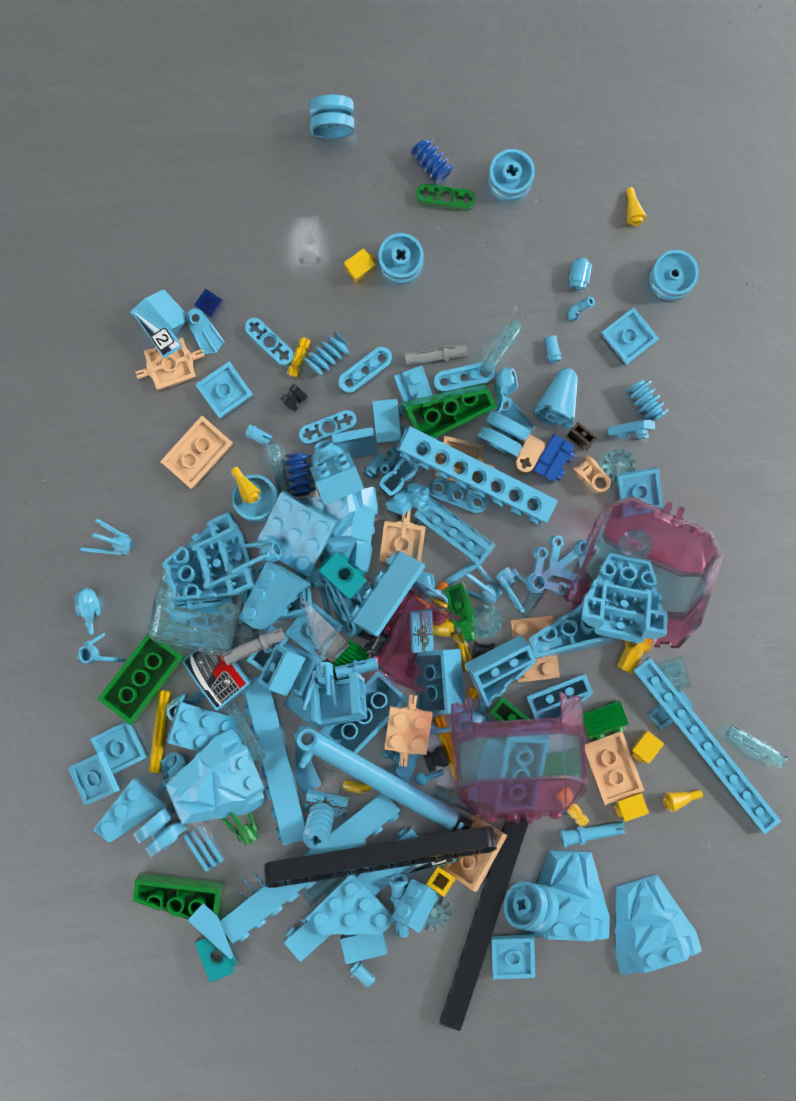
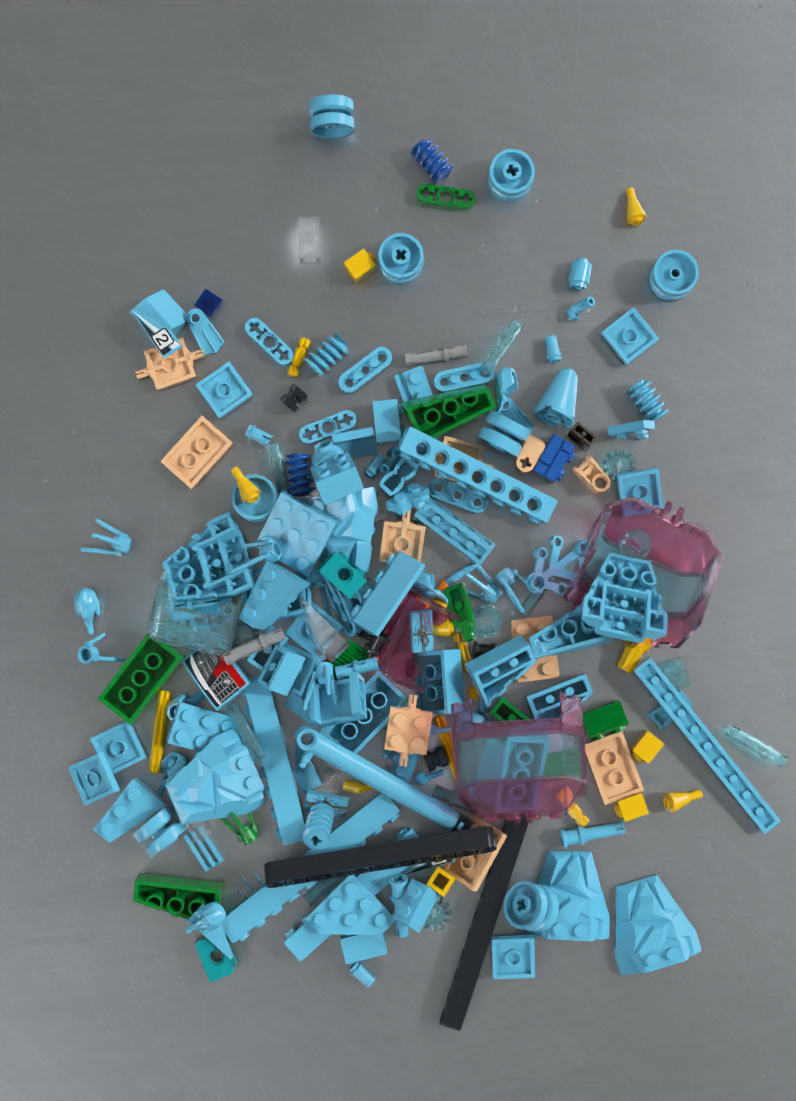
none -> medium azure piece [185,902,226,934]

